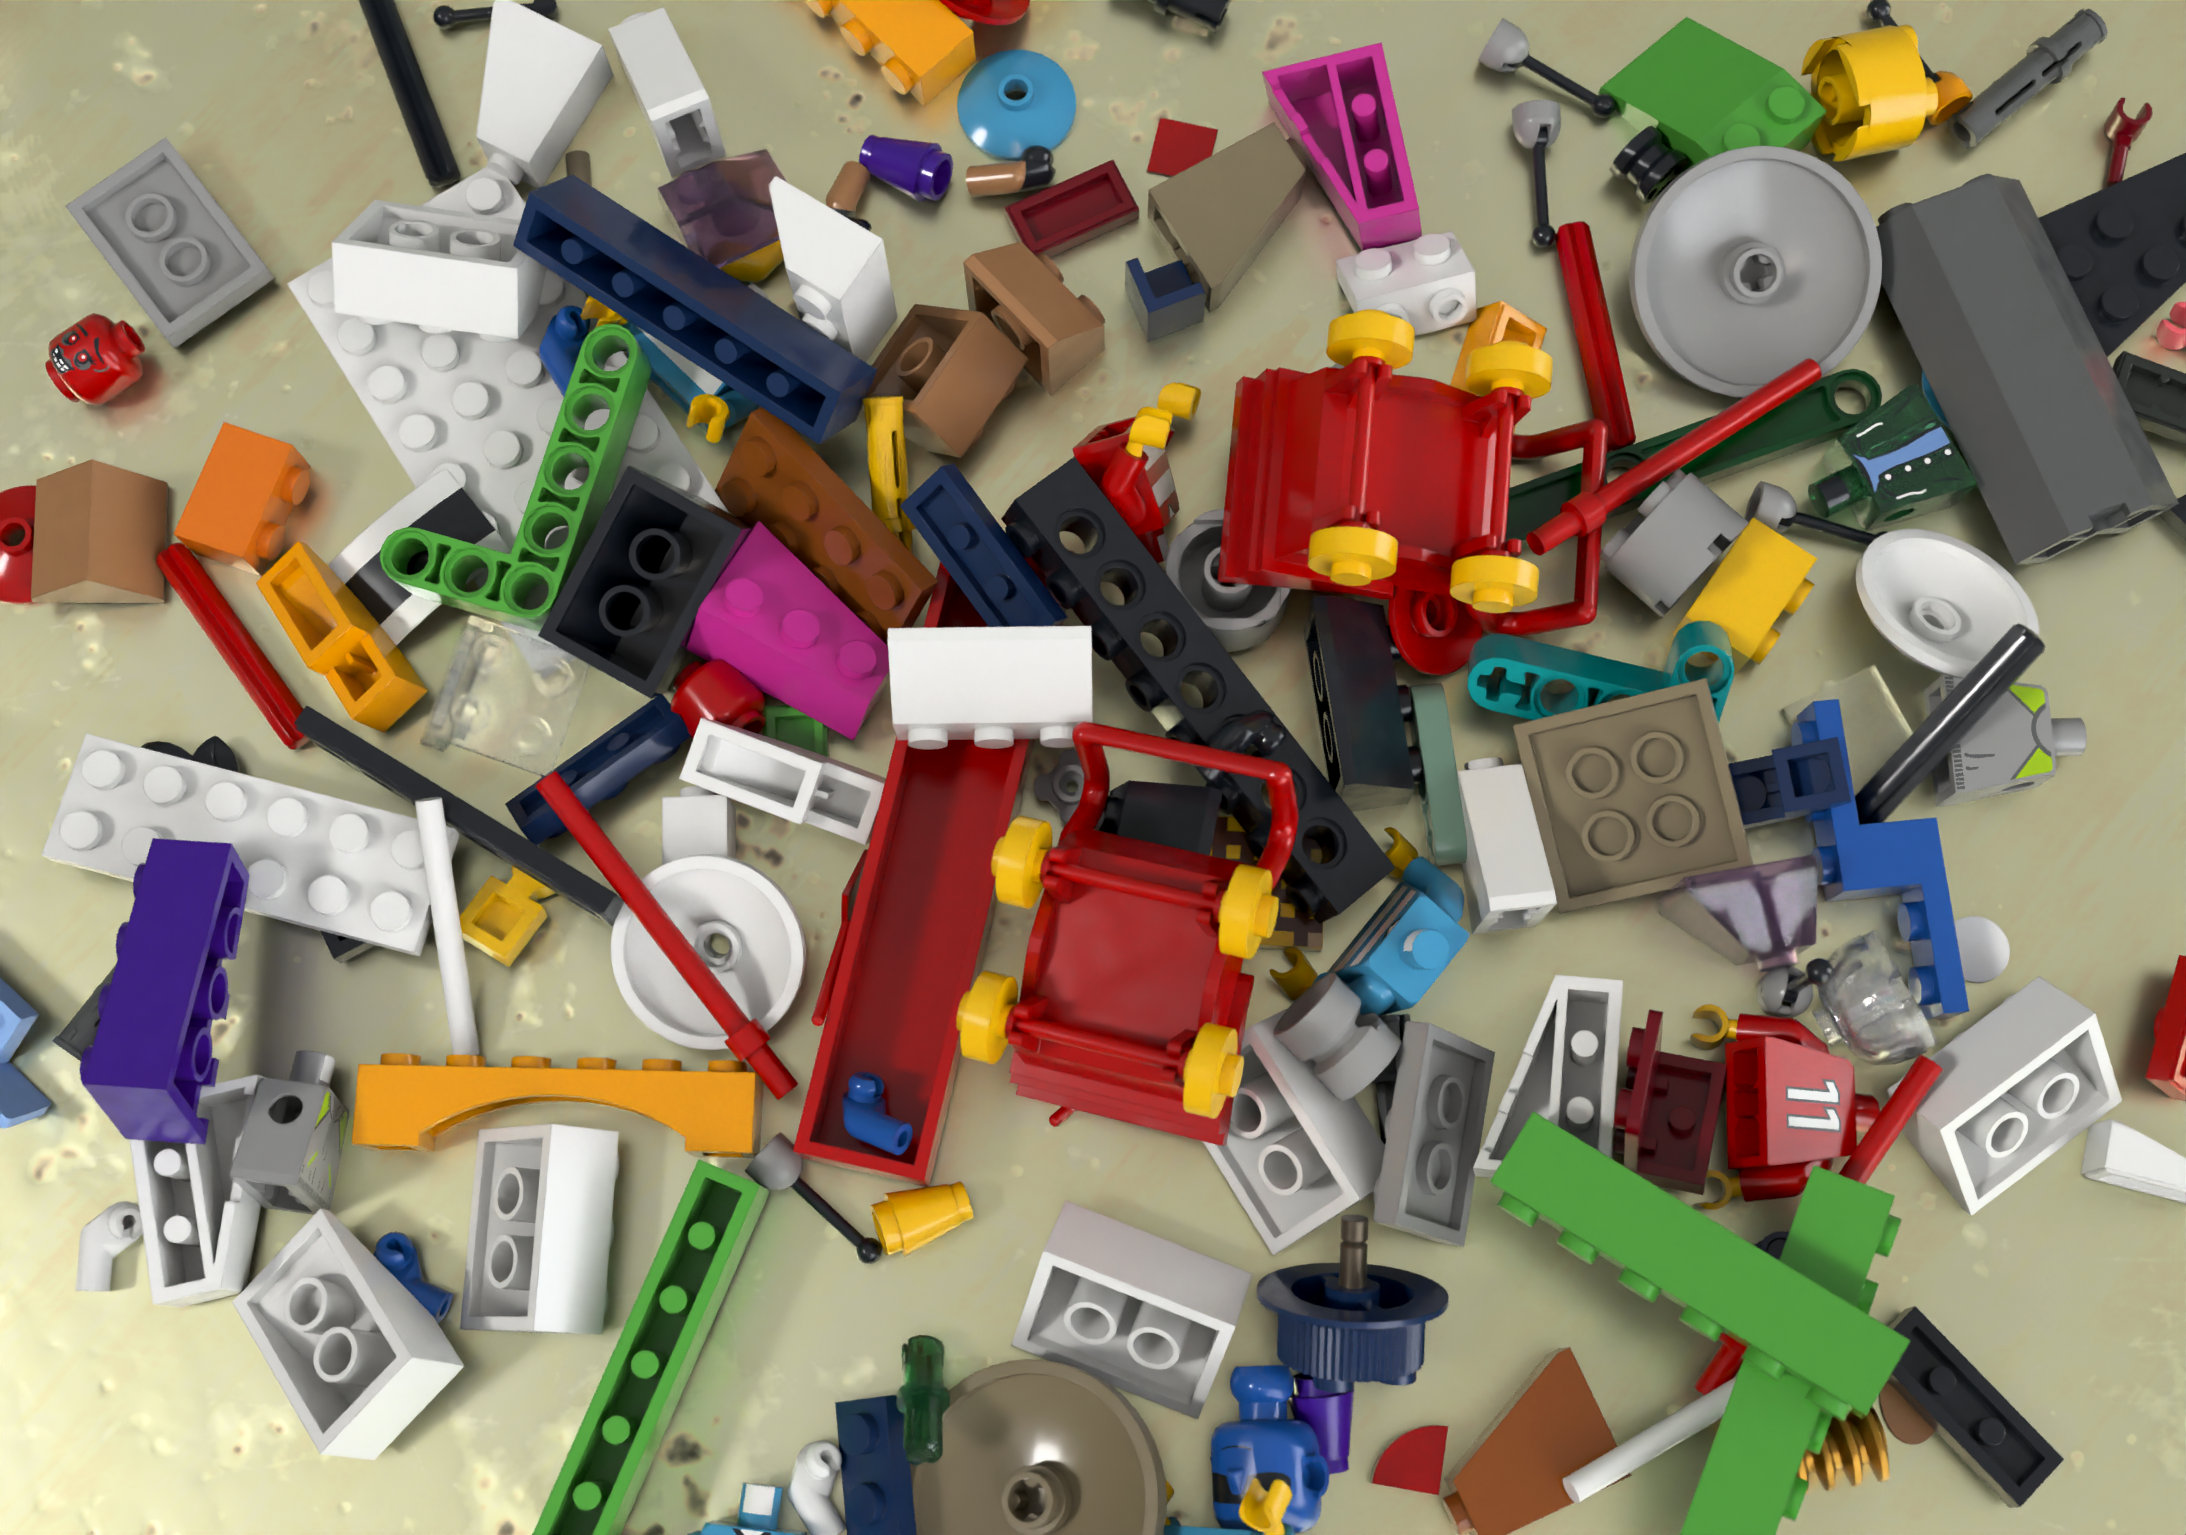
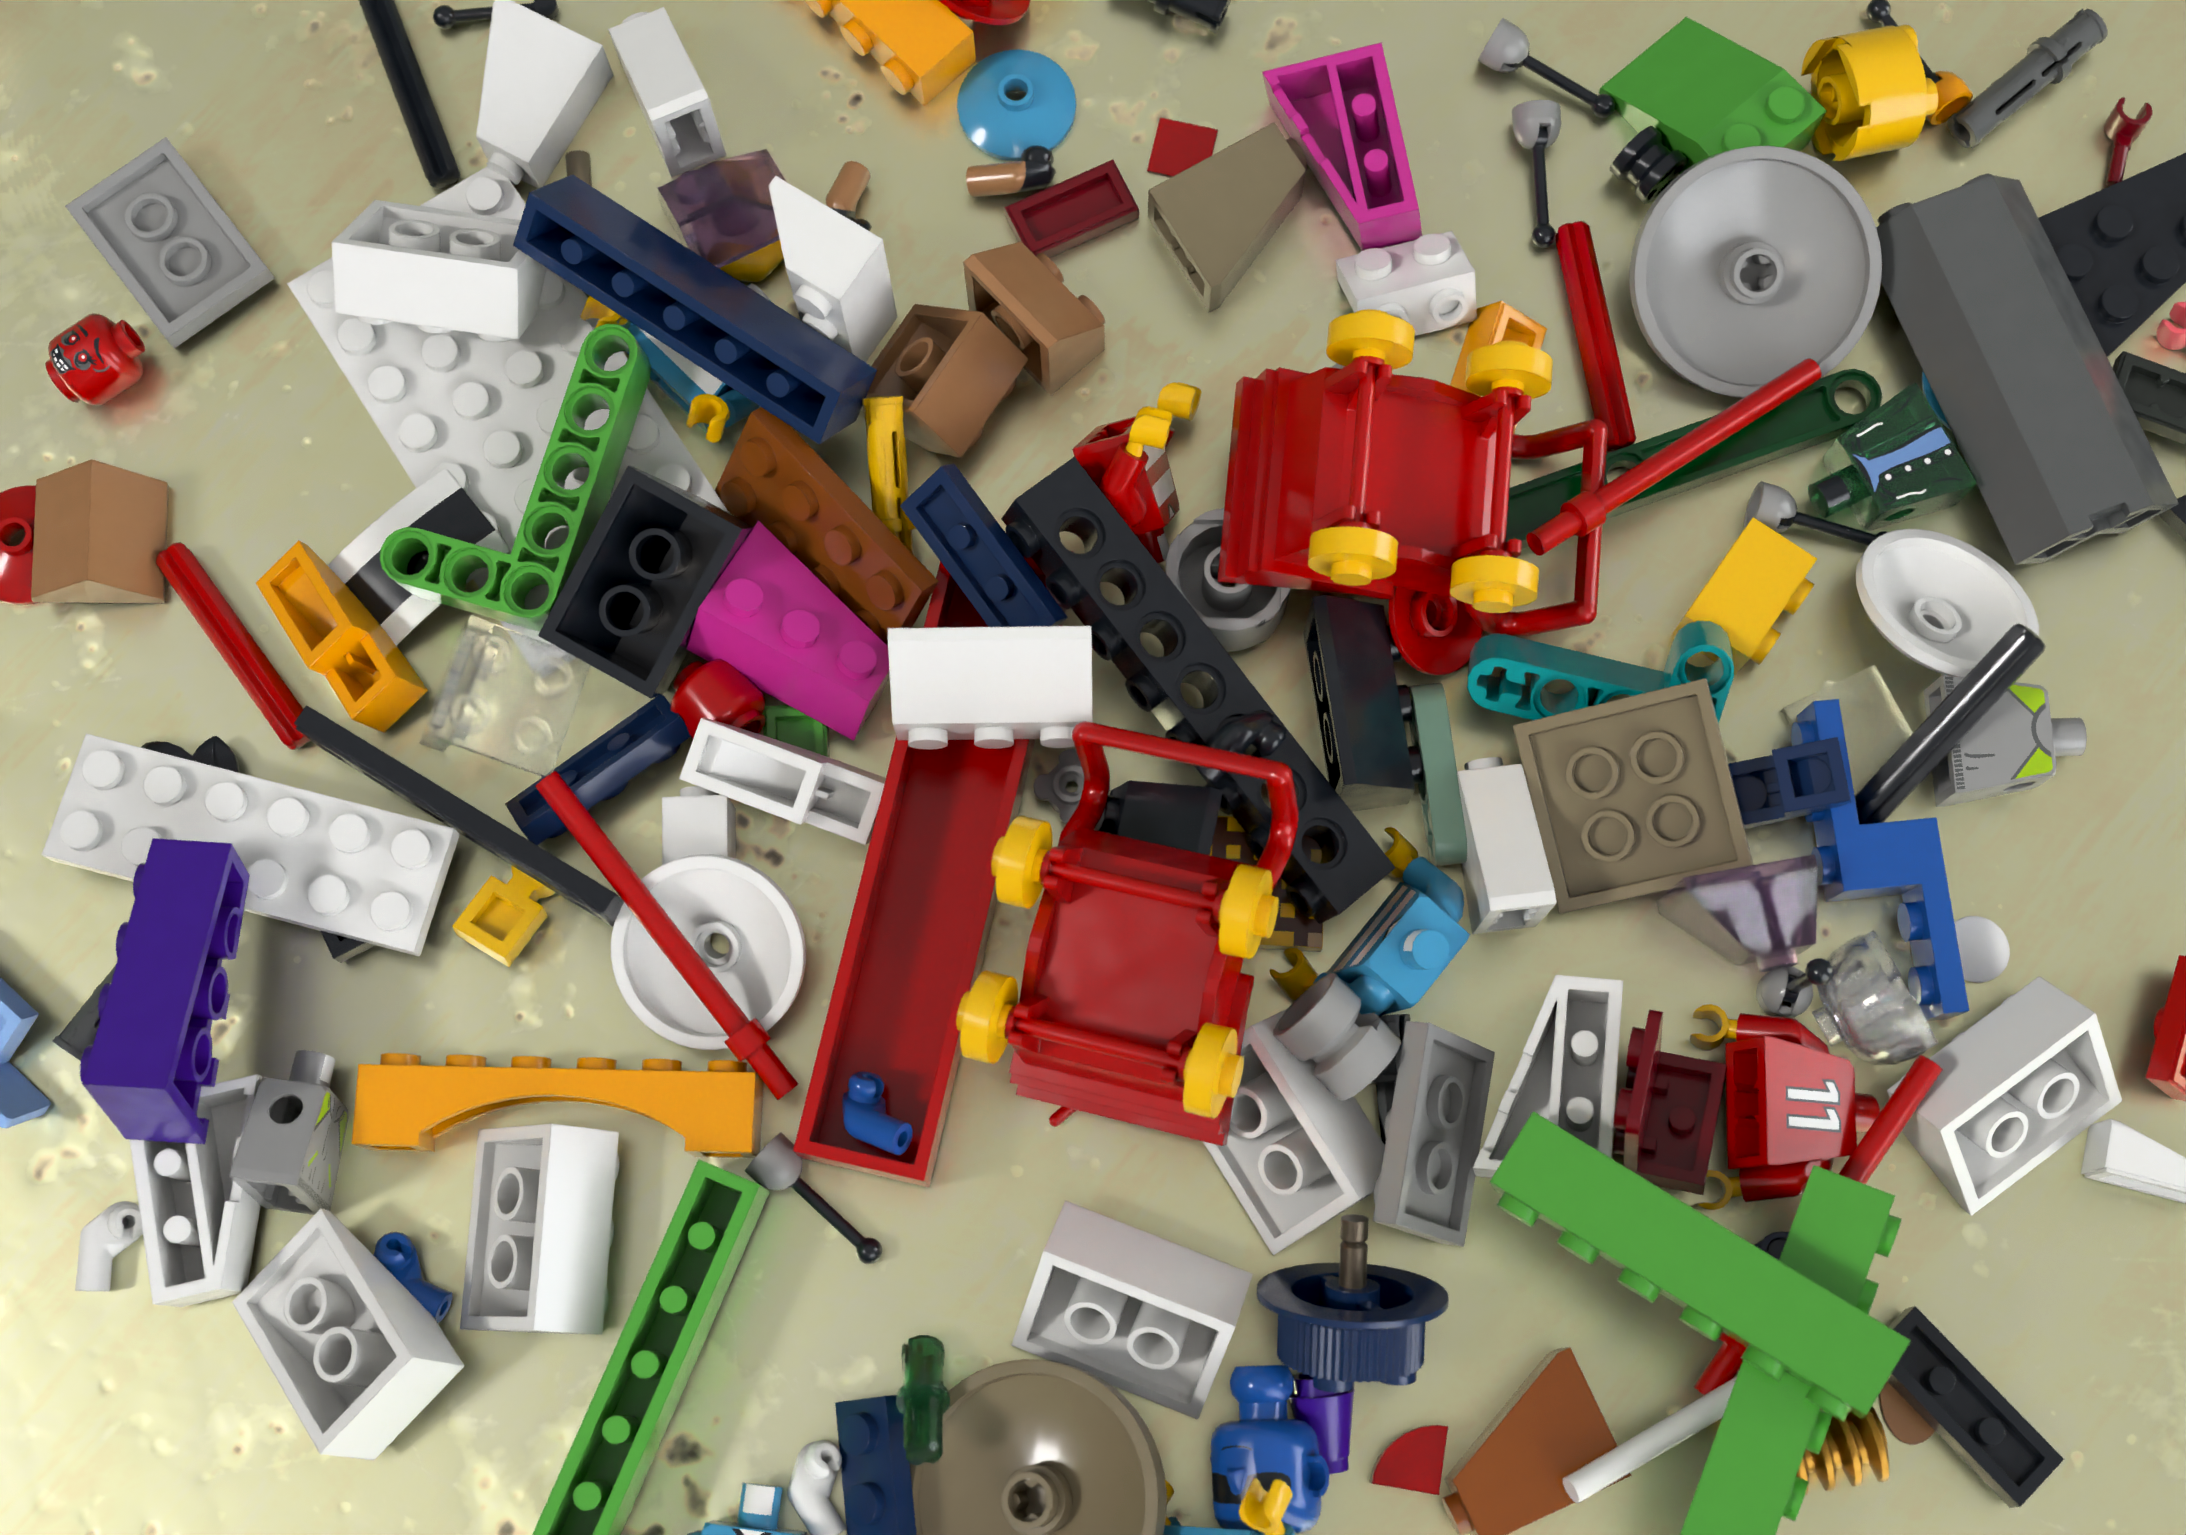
orange brick [174,422,311,577] -> none
white bar [415,797,480,1055] -> none
blue arm [539,305,590,397] -> none
red piece [811,849,868,1026] -> none
dark purple cone [859,135,953,202] -> none
yellow cone [870,1181,973,1257] -> none
dark blue panel [1125,258,1206,342] -> none
light grey brick [1600,469,1749,618] -> none

